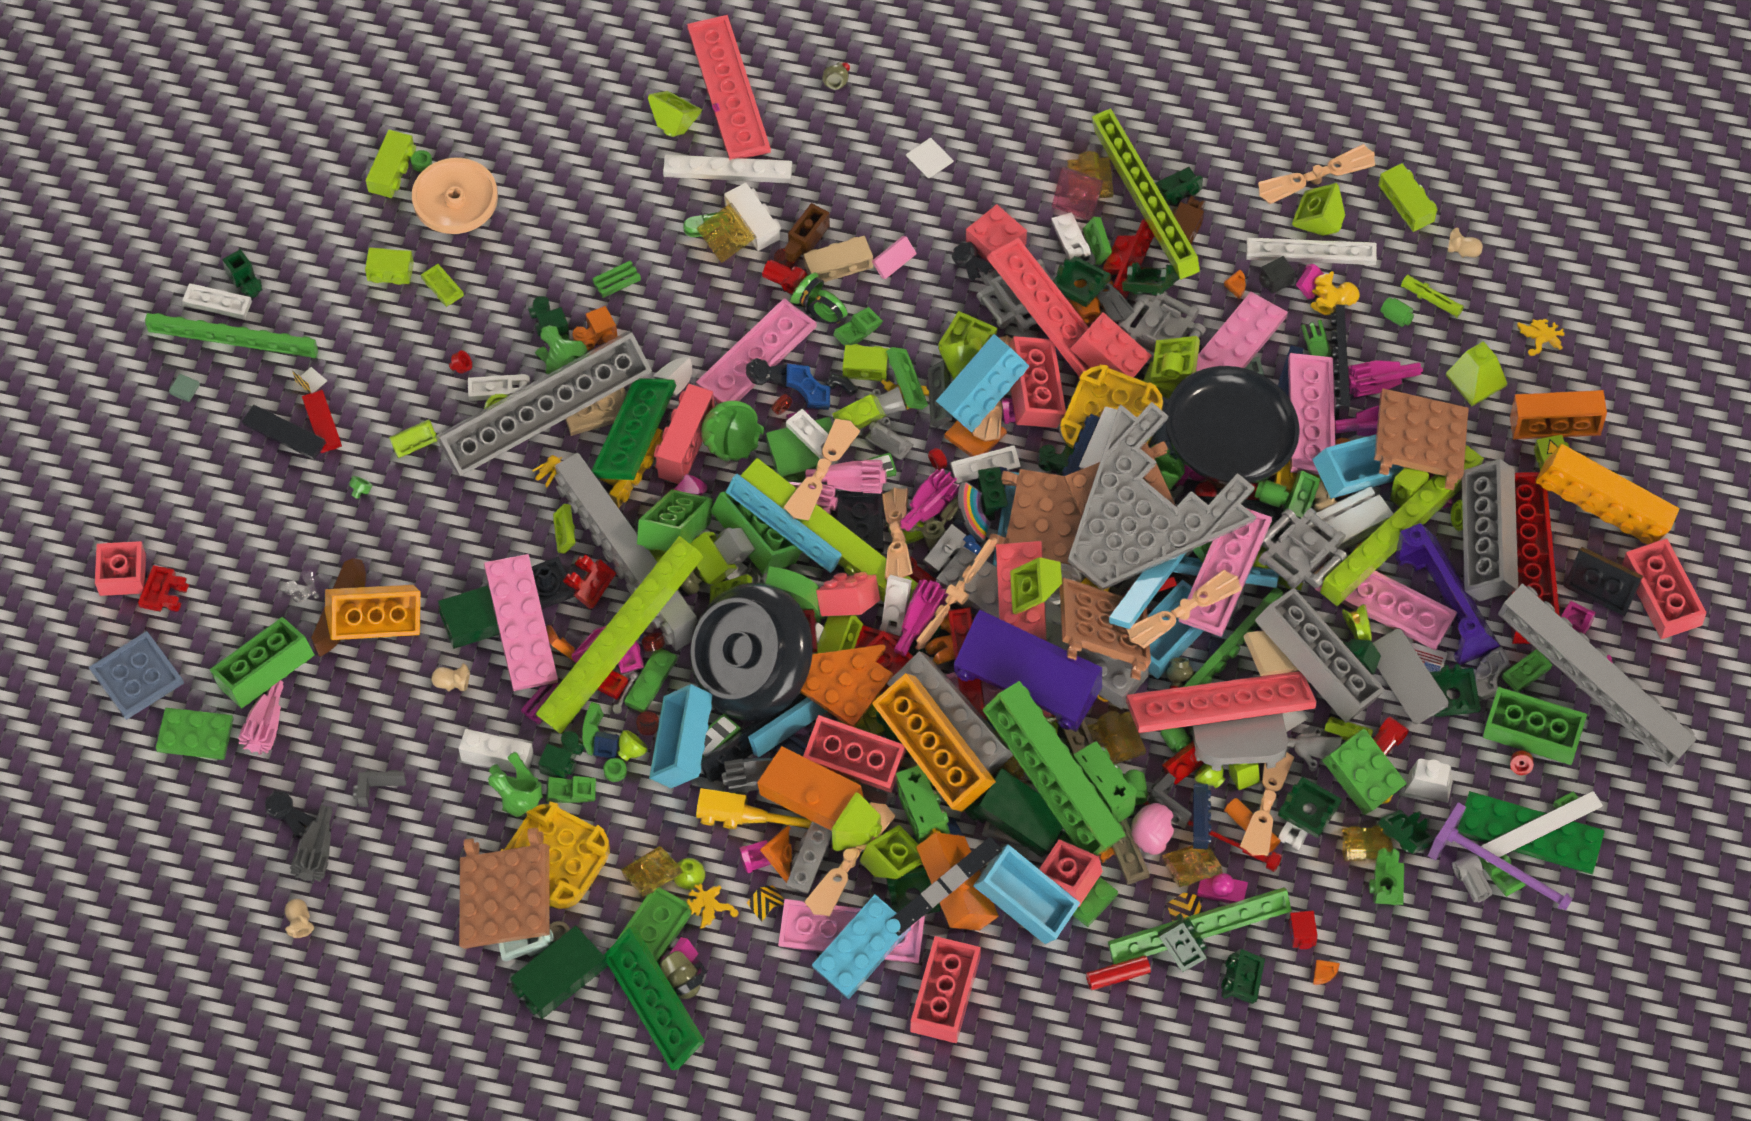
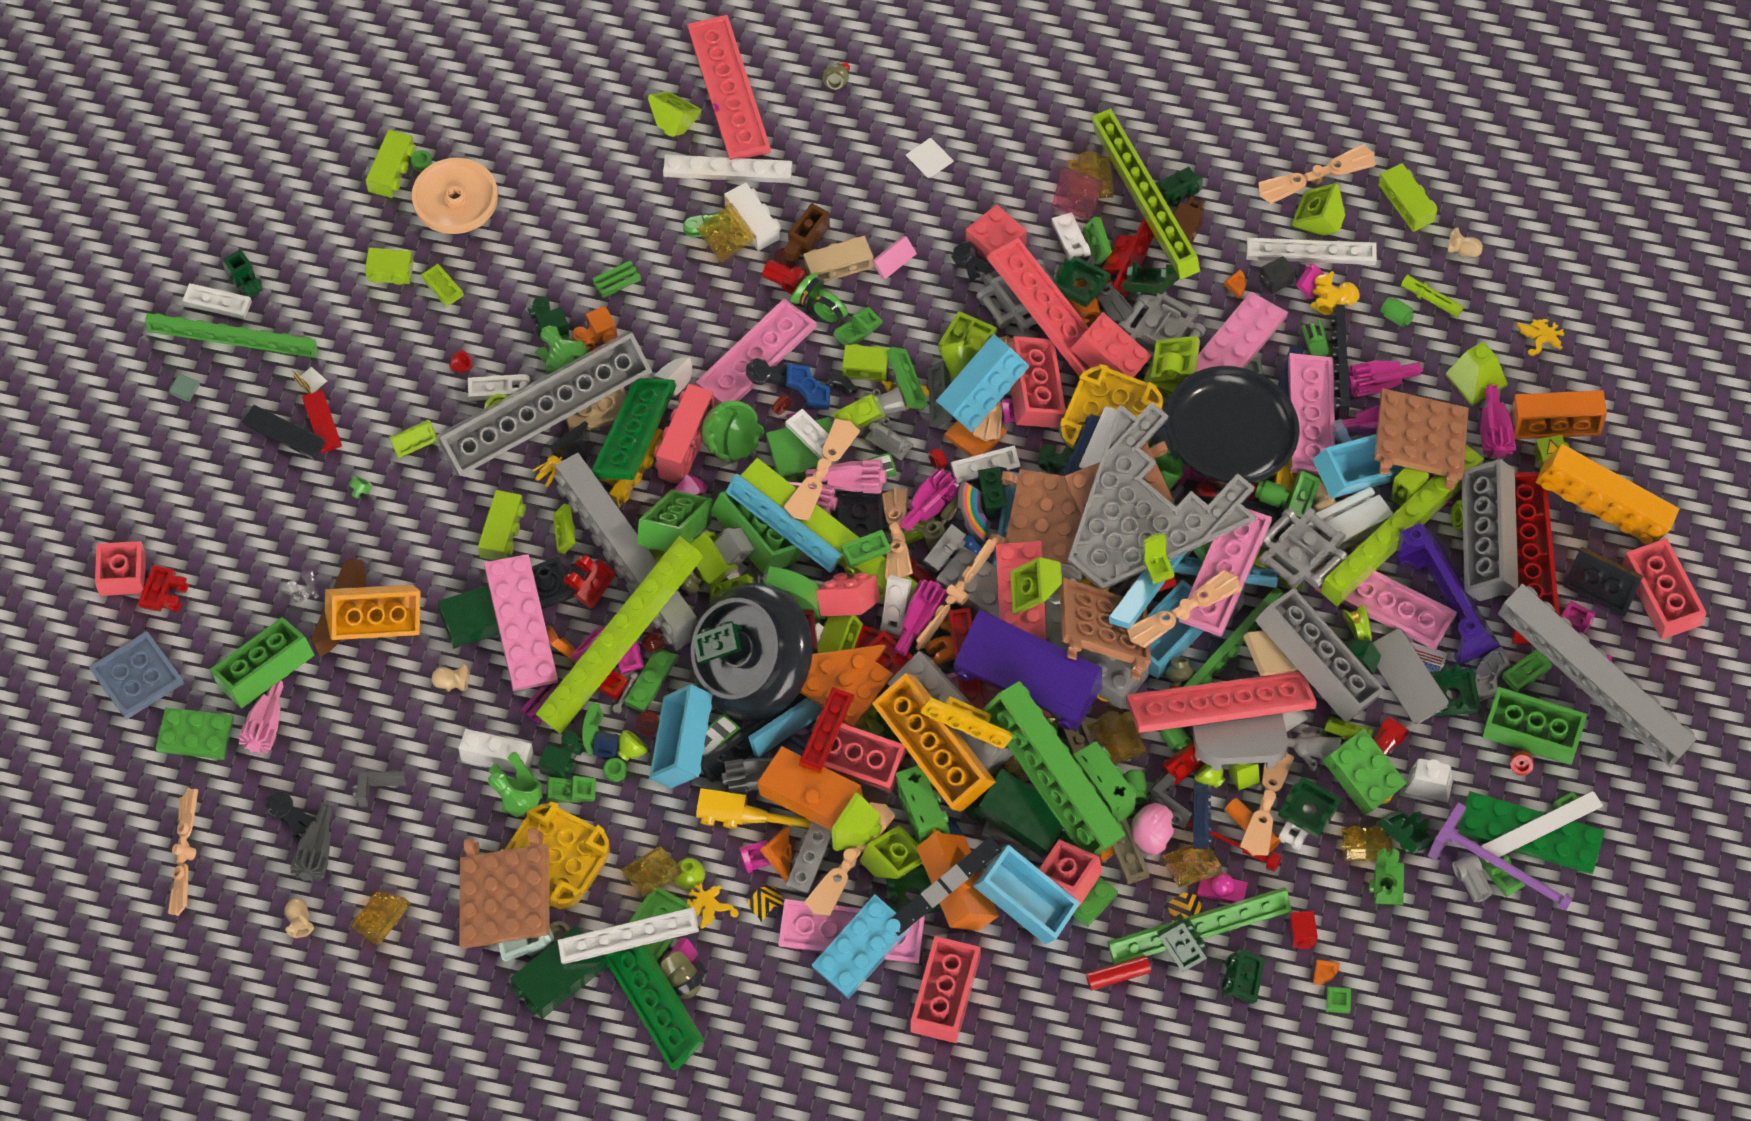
none -> light nougat piece [168,788,198,916]
none -> clear yellow plate [350,890,411,945]
none -> lime brick [478,490,526,561]
none -> black slope [551,421,590,461]
none -> white tile [558,907,699,964]
none -> bracket [692,621,743,664]
none -> red tile [799,687,854,773]
none -> bright green plate [840,530,891,568]
none -> yellow bracket [921,696,1013,749]
none -> lime bracket [1143,533,1174,584]
none -> bright green tile [1326,987,1351,1014]
none -> sand blue plate [1333,419,1352,444]
none -> dark pink piece [1480,384,1516,459]

